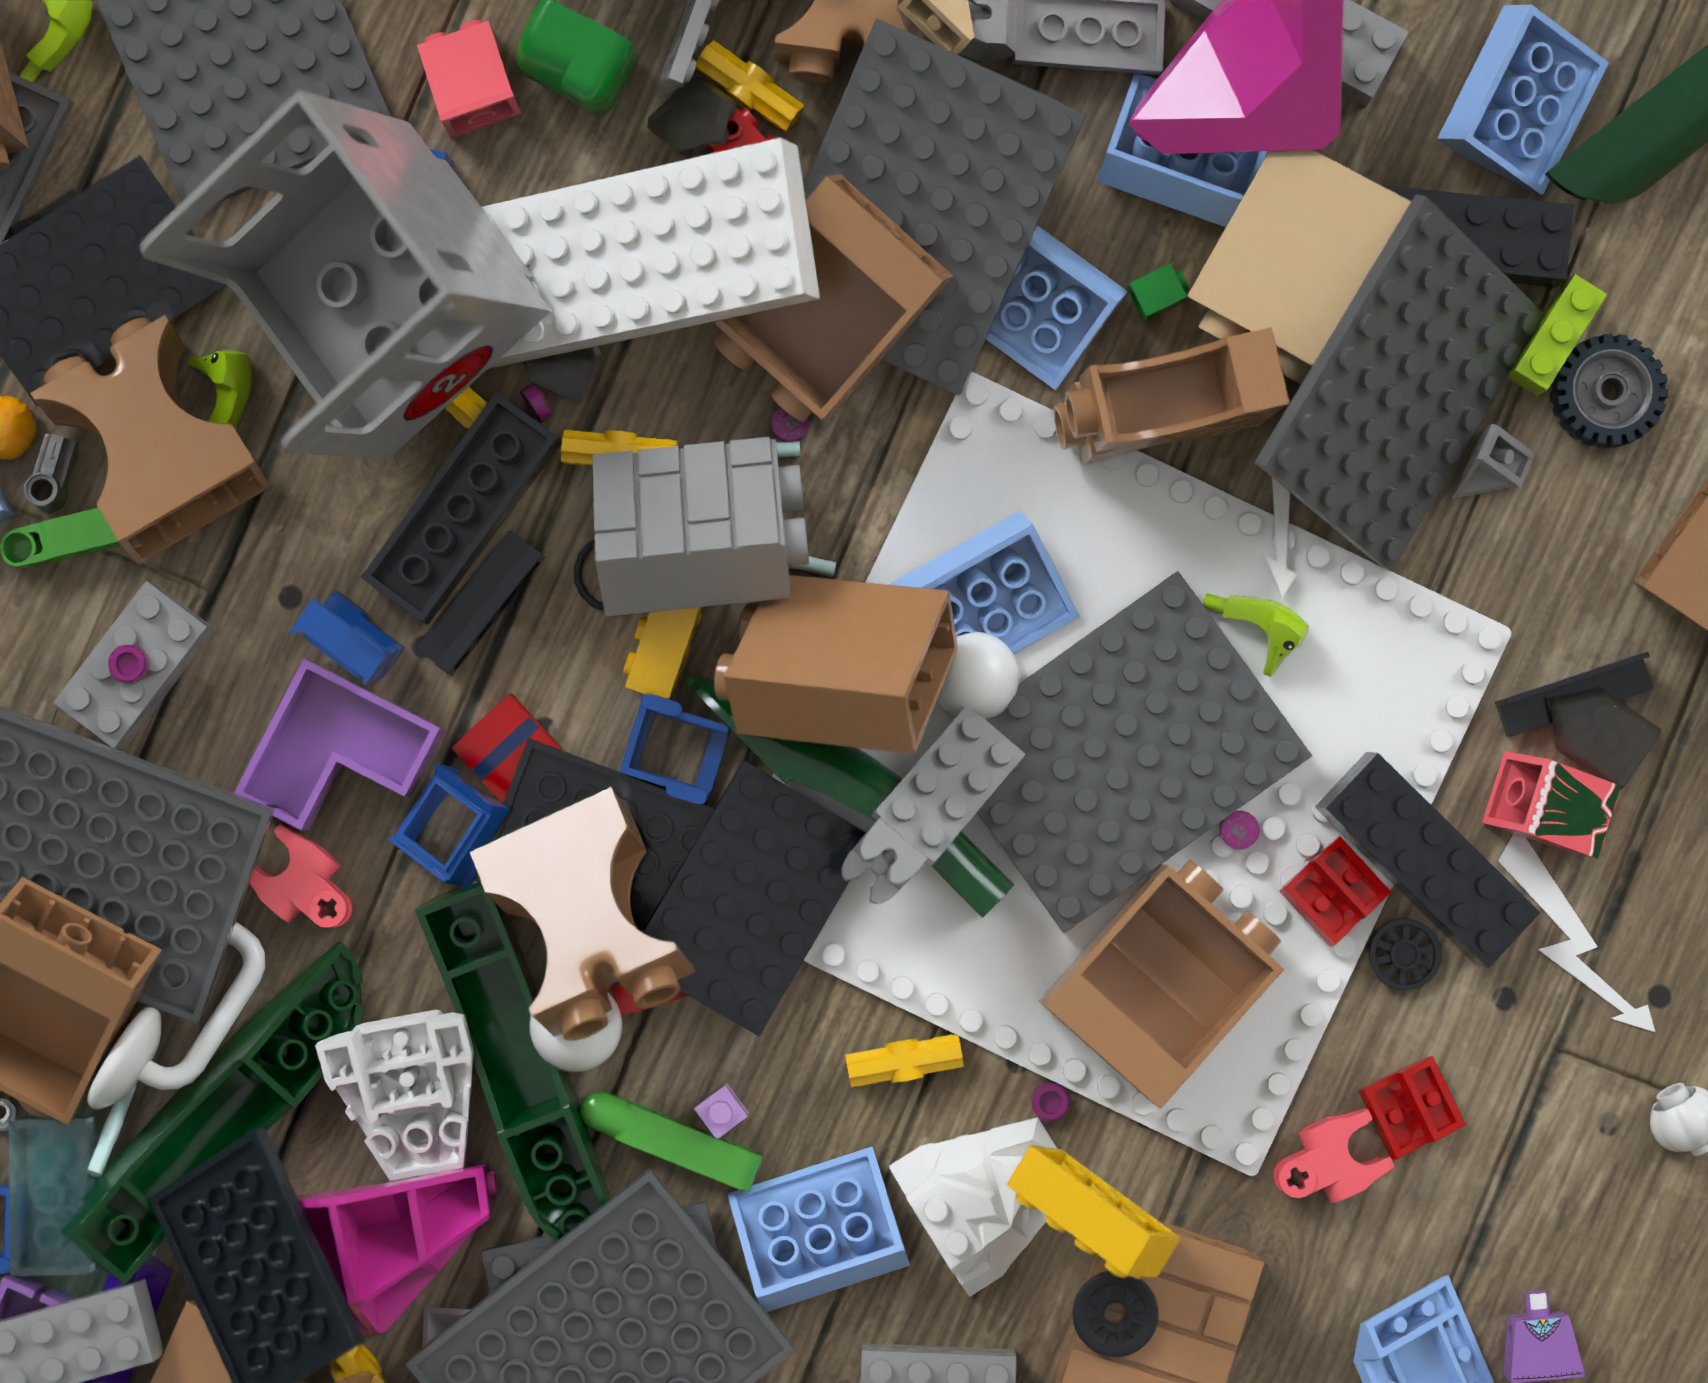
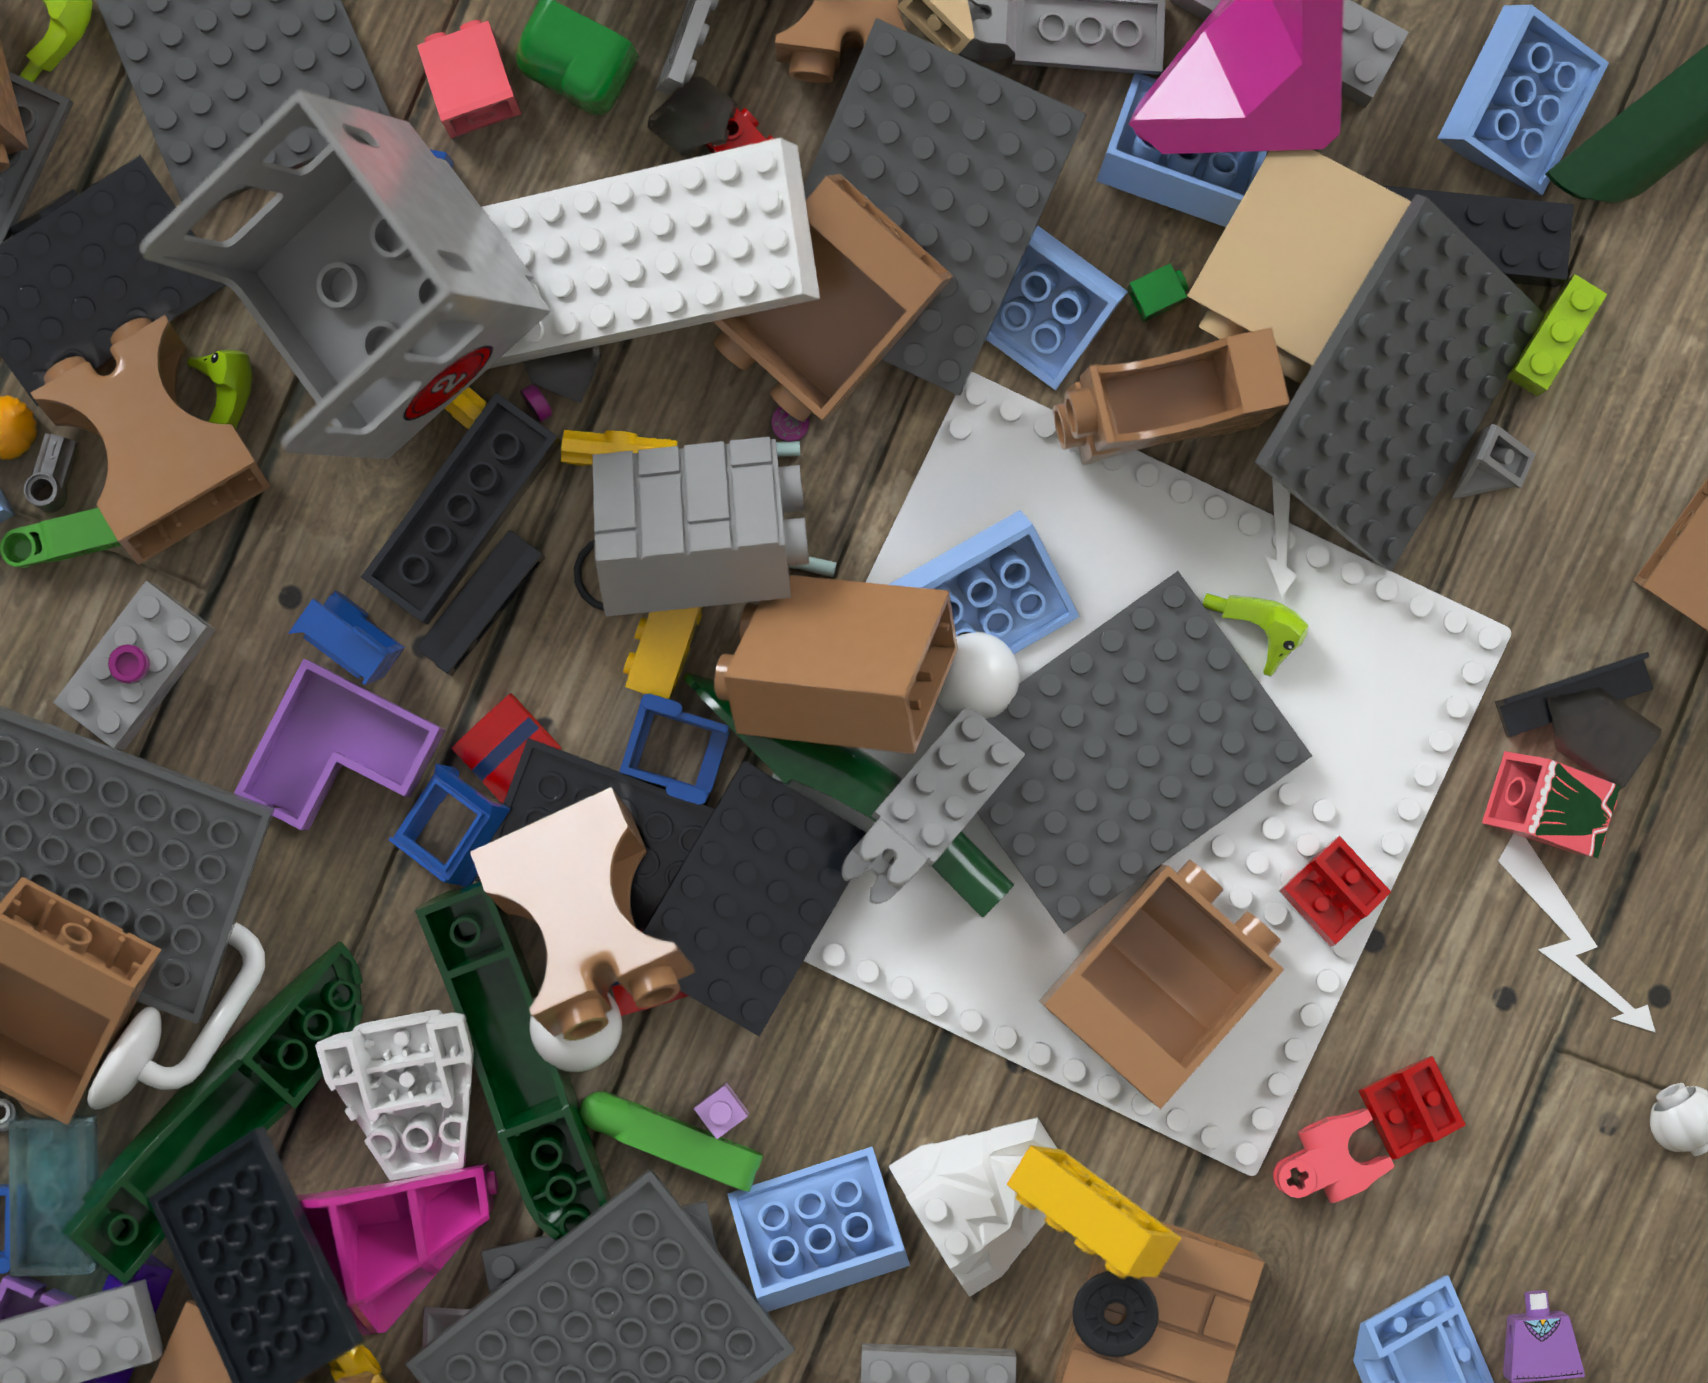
light aqua piece [86,1085,137,1177] -> none
coral piece [249,823,353,928] -> none
yellow piece [695,40,805,134] -> none
yellow piece [845,1034,964,1087] -> none
magenta tile [1031,1082,1070,1122] -> none
magenta tile [1220,811,1260,849] -> none
black brick [1315,752,1541,968] -> none
black wheel [1368,919,1441,990] -> none
wheel [1550,334,1668,449] -> none

